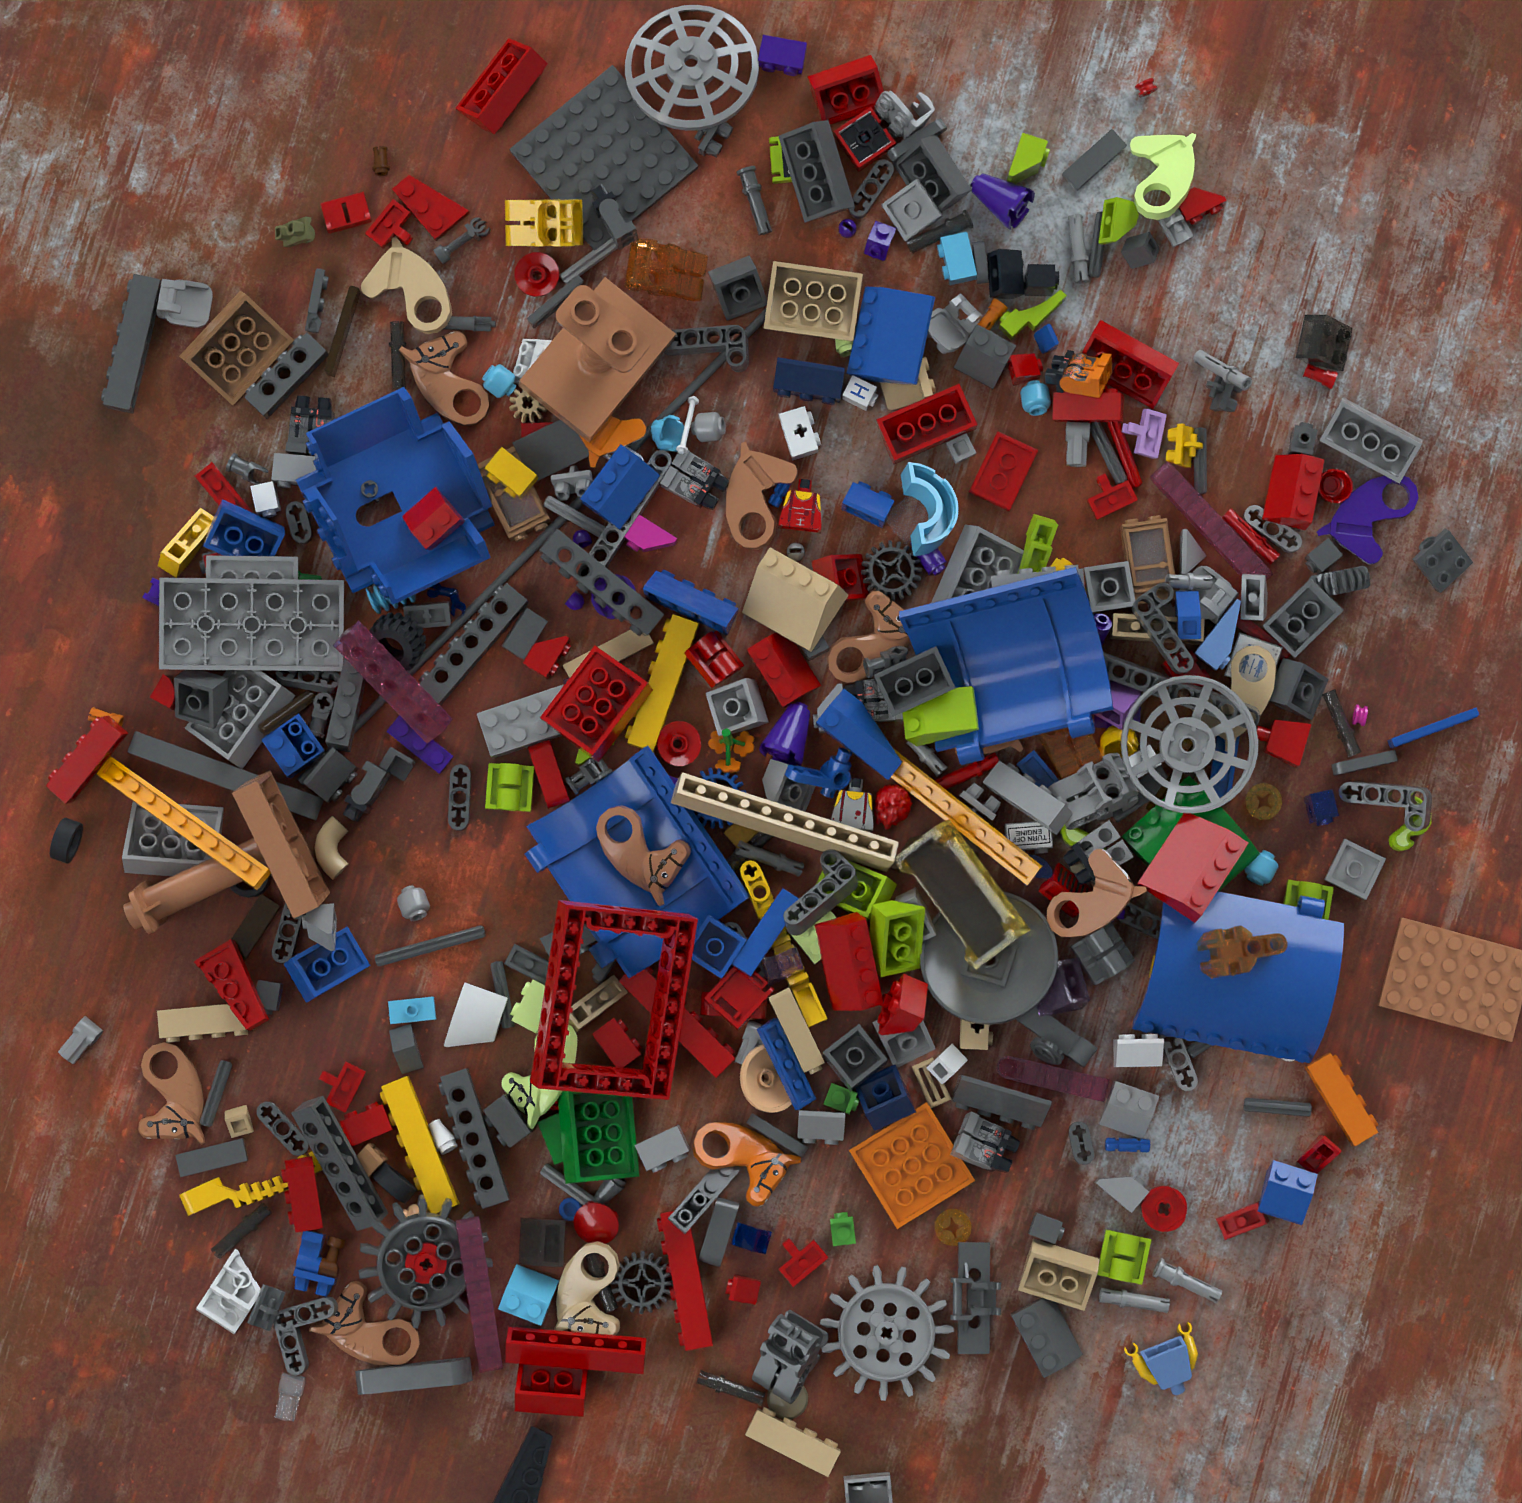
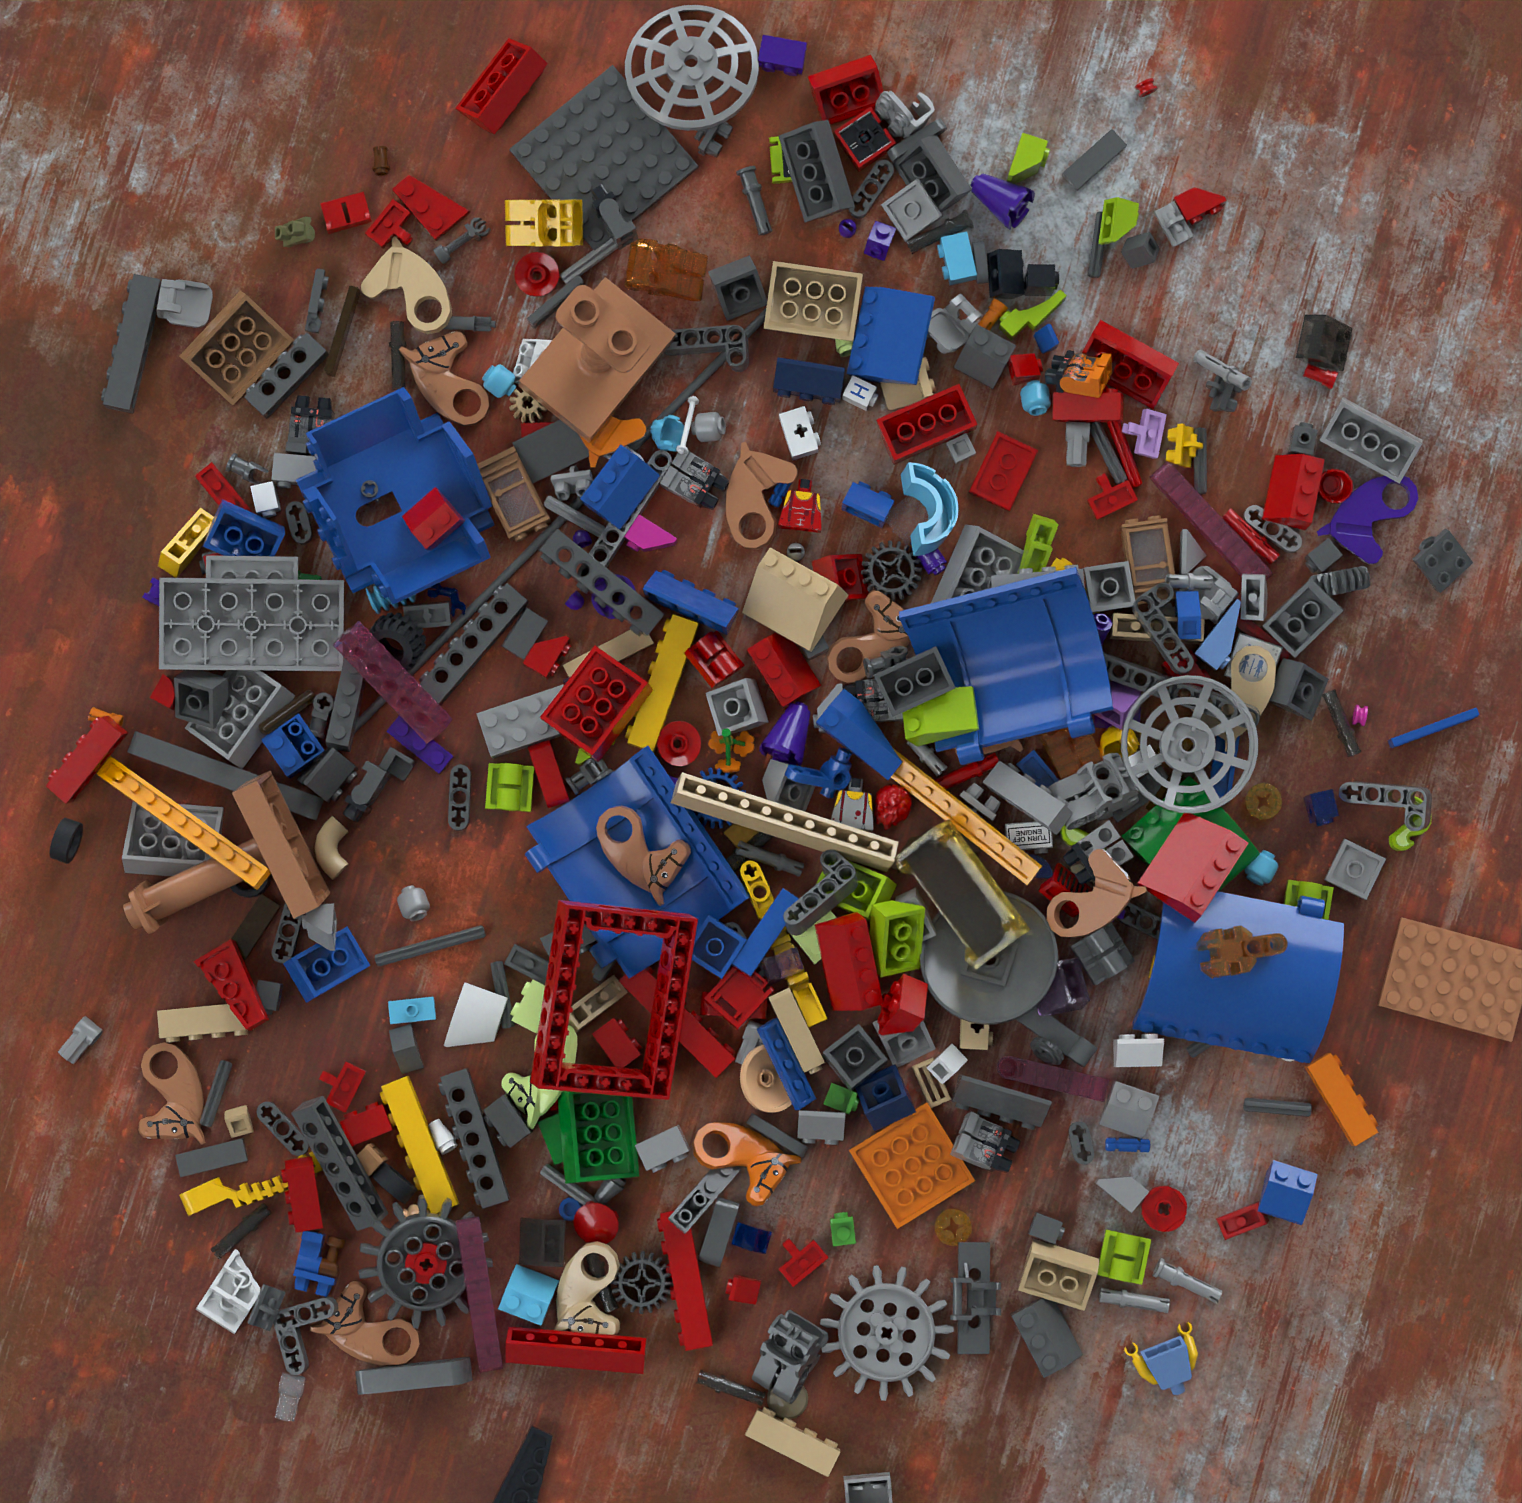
dark grey beam [276,671,340,694] -> none
yellow brick [485,447,539,500] -> none
red slope [514,1364,588,1417] -> none
light grey pin [1068,214,1089,284] -> none
yellowish green animal [1130,133,1196,220] -> none
light grey beam [1159,1035,1198,1091] -> none
red torso [1256,720,1311,768] -> none
red slope [1297,1135,1342,1174] -> none
dark grey beam [1331,750,1398,776] -> none

